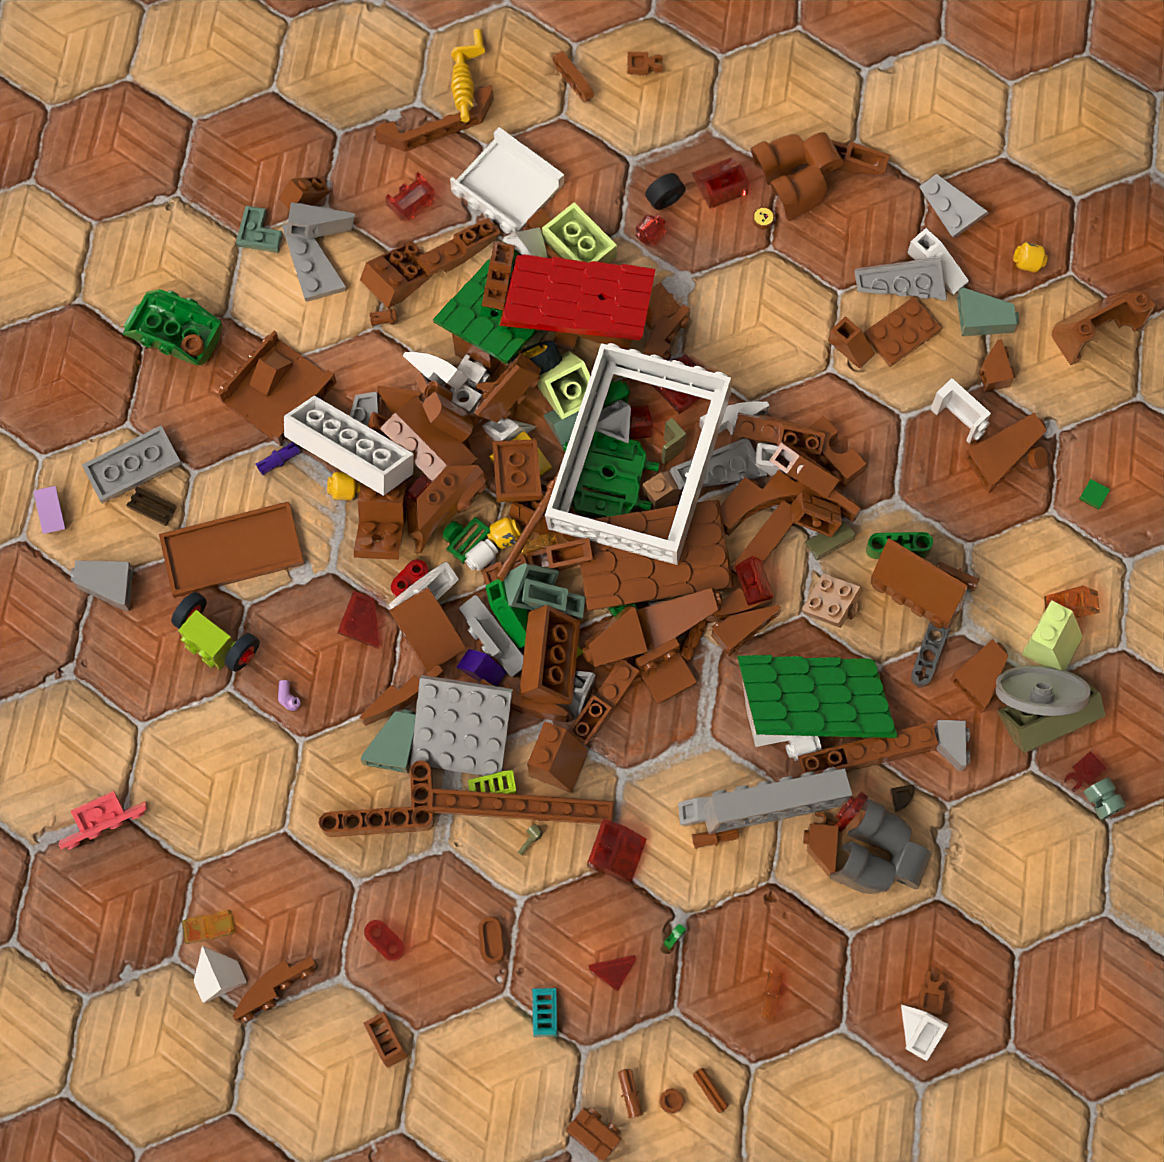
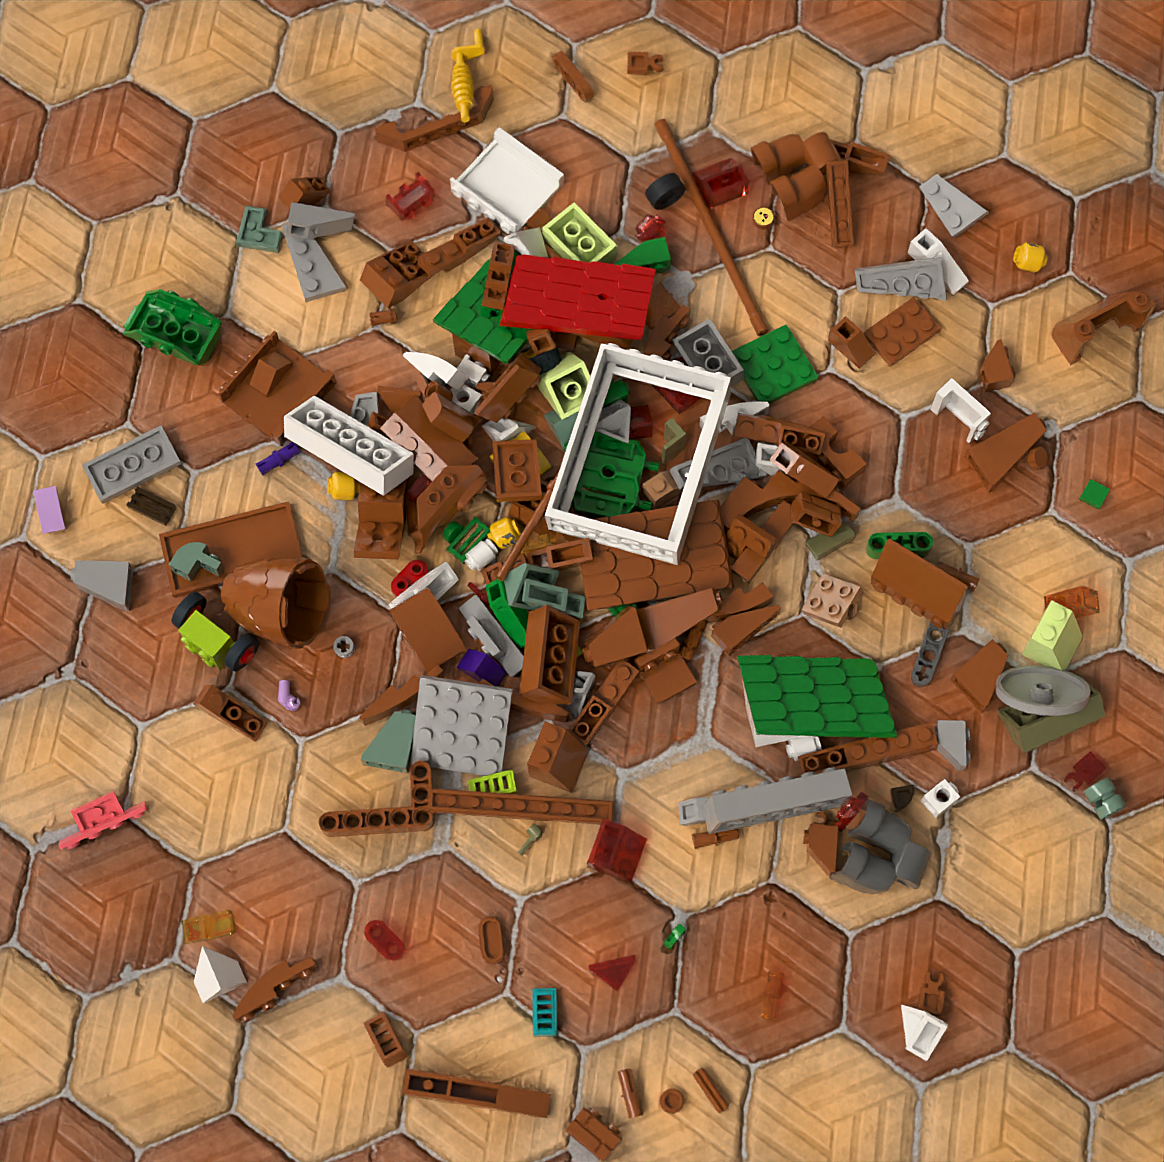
dark orange tile [181,334,205,357] -> none
clear red wing [337,591,380,649] -> none
clear red slope [735,556,774,606] -> none
sand green slope [956,288,1019,336] -> none
none -> sand green brick [168,542,224,581]
none -> dark orange slope [193,685,268,741]
none -> dark orange piece [221,558,331,649]
none -> light grey bush [333,636,355,658]
none -> dark orange slope [402,1069,551,1119]
none -> clear red hand [467,582,490,607]
none -> dark orange slope [526,329,556,356]
none -> green slope [615,237,671,273]
none -> dark orange piece [654,119,769,336]
none -> light grey slope [672,318,744,387]
none -> dark orange plate [726,514,776,560]
none -> green plate [732,324,818,404]
none -> dark orange tile [826,159,854,248]
none -> white brick [921,779,960,818]

